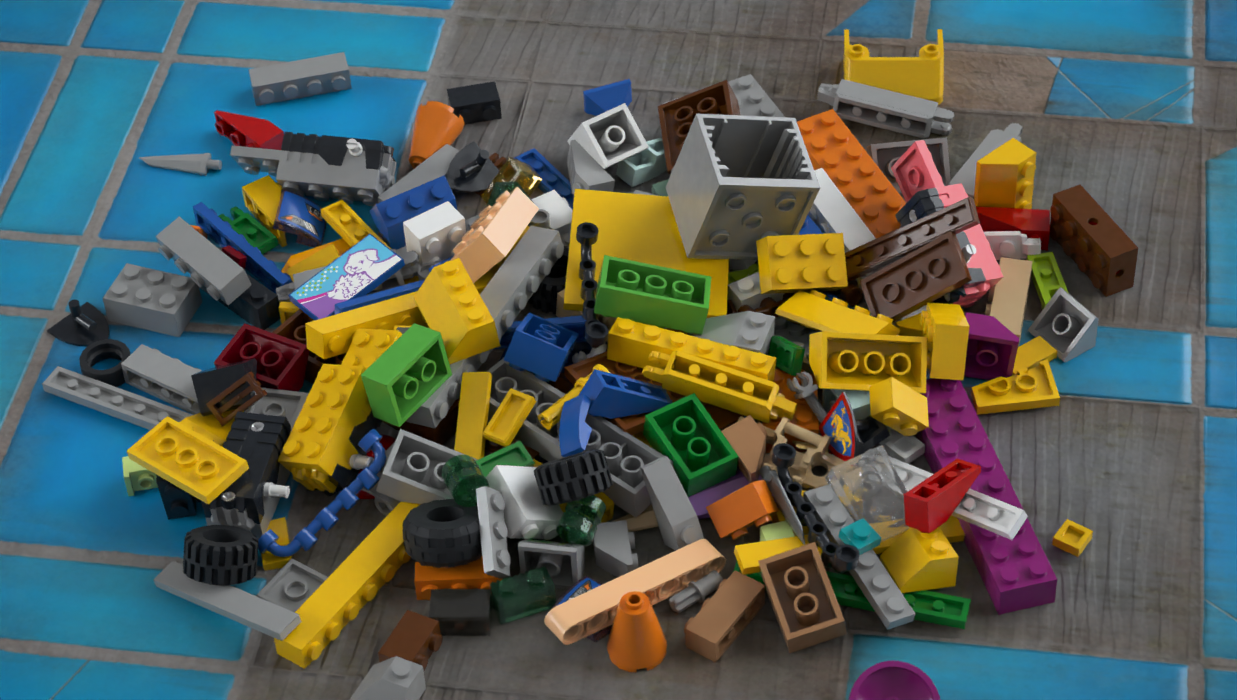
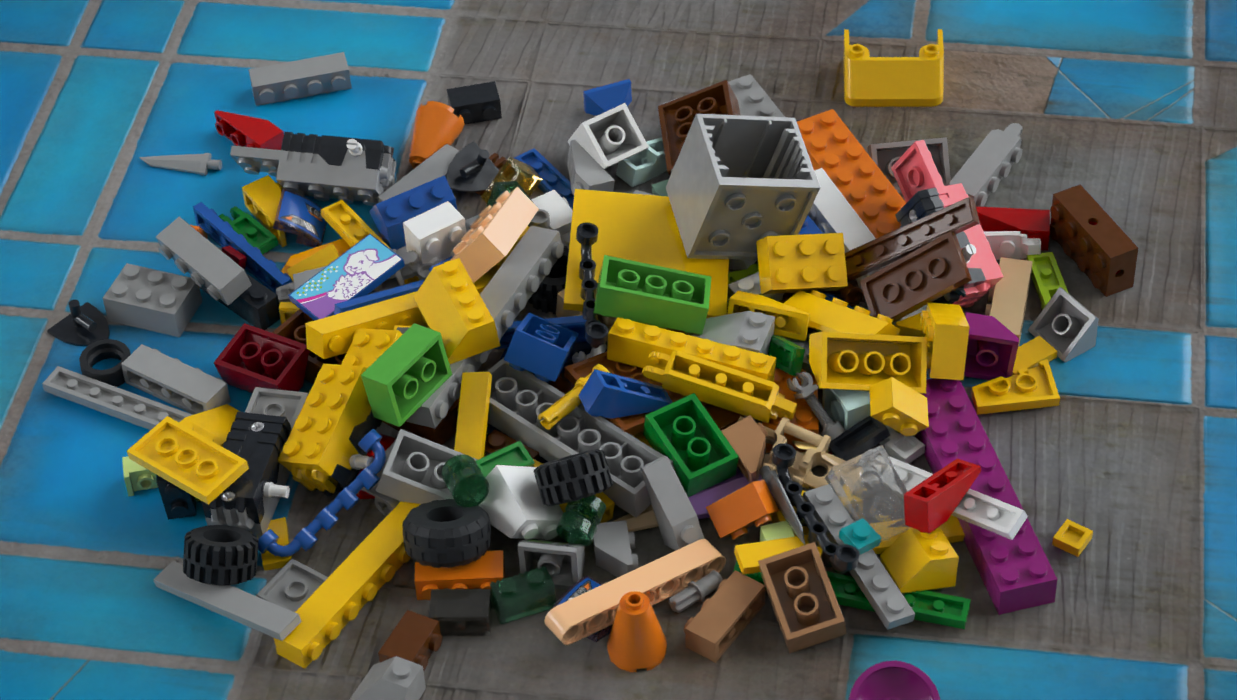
black slope [191,358,257,416] -> none
reddish brown tile [206,371,268,427] -> none
light grey plate [476,486,511,579] -> none
yellow tile [482,388,536,447] -> none
blue slope [559,394,592,457] -> none
light grey hinge [817,79,955,138] -> none
shield [818,392,869,462] -> none
yellow slope [974,138,1036,209] -> none
none -> yellow slope [727,291,810,341]

